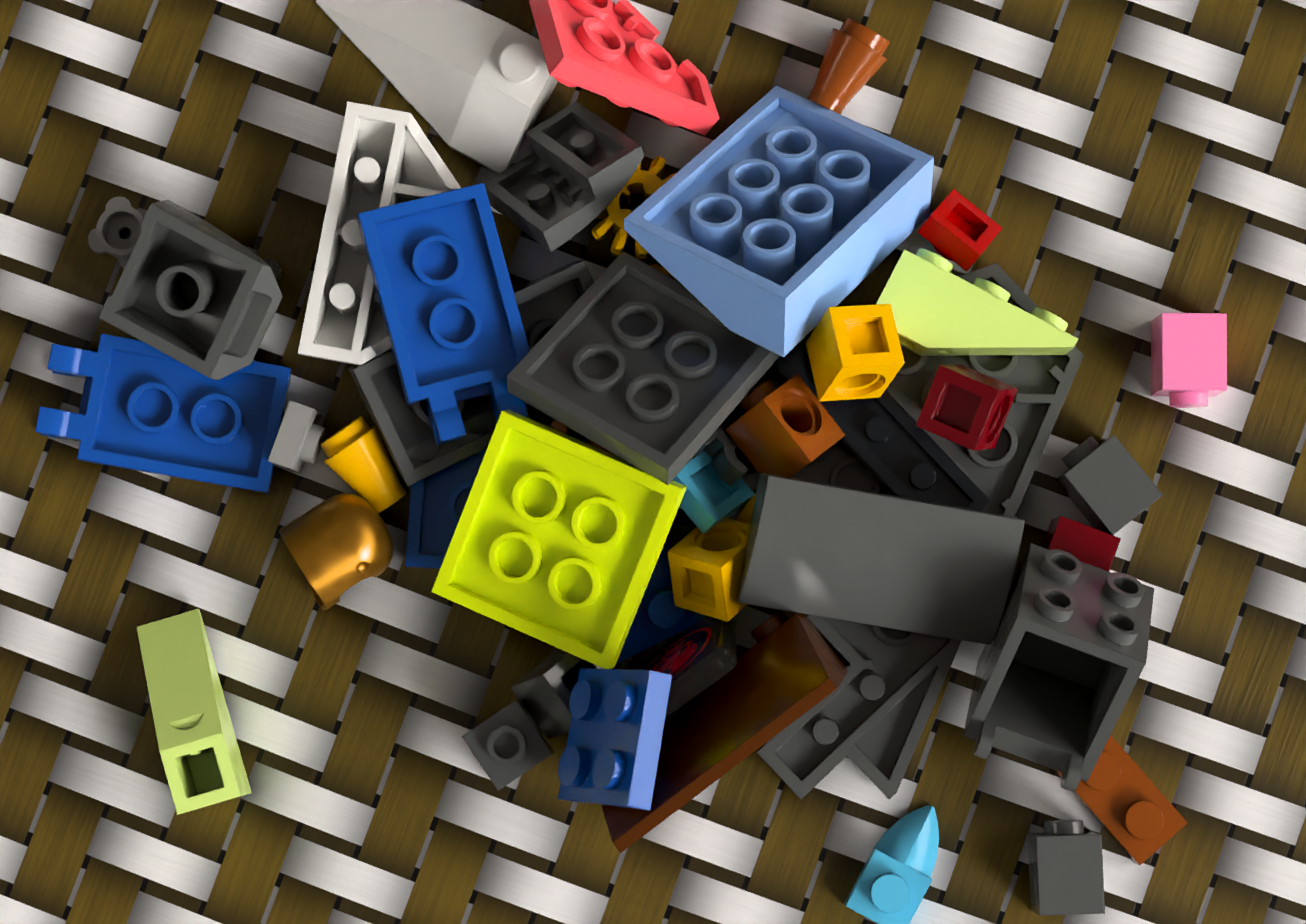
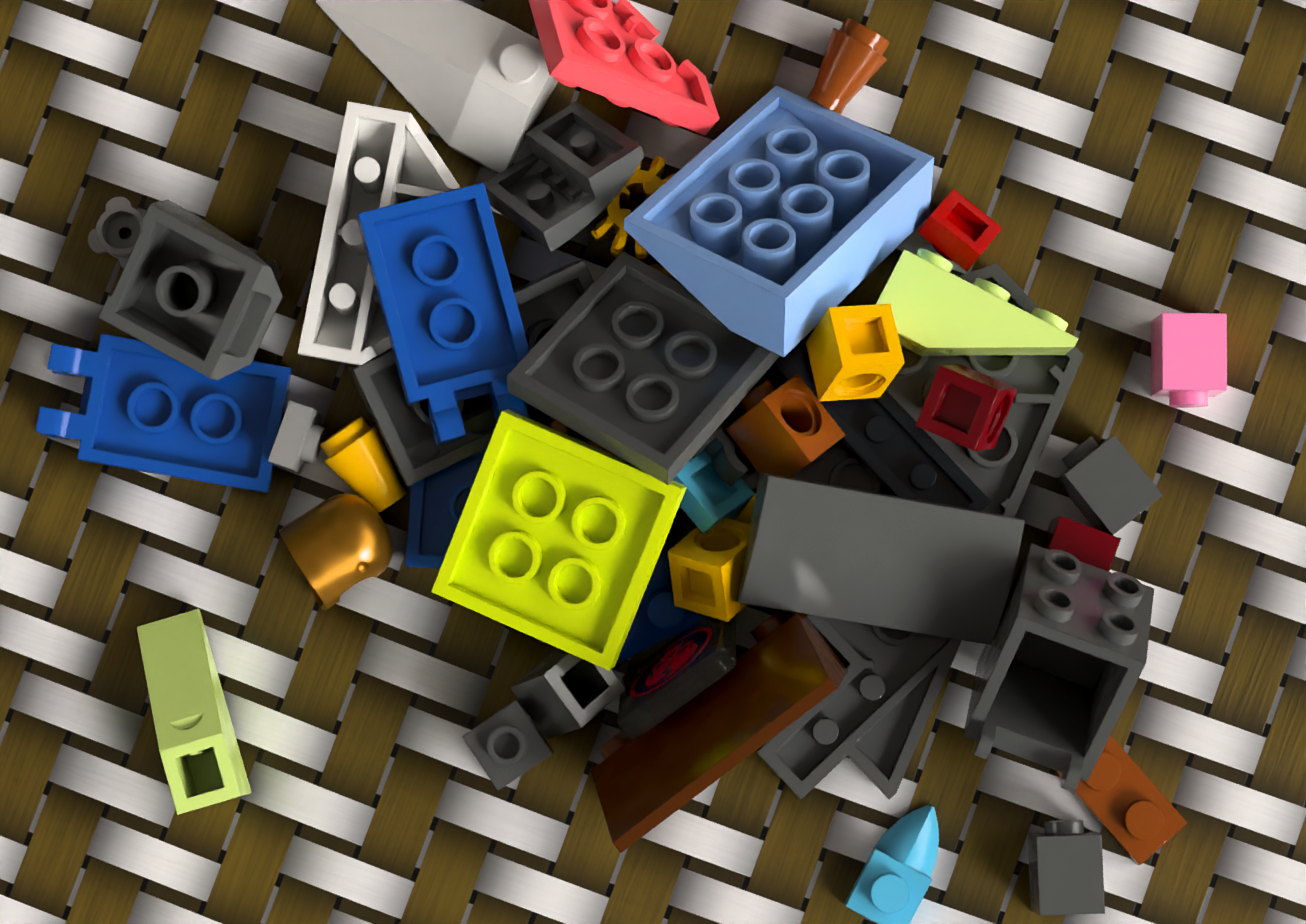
blue plate [558,668,672,810] -> none

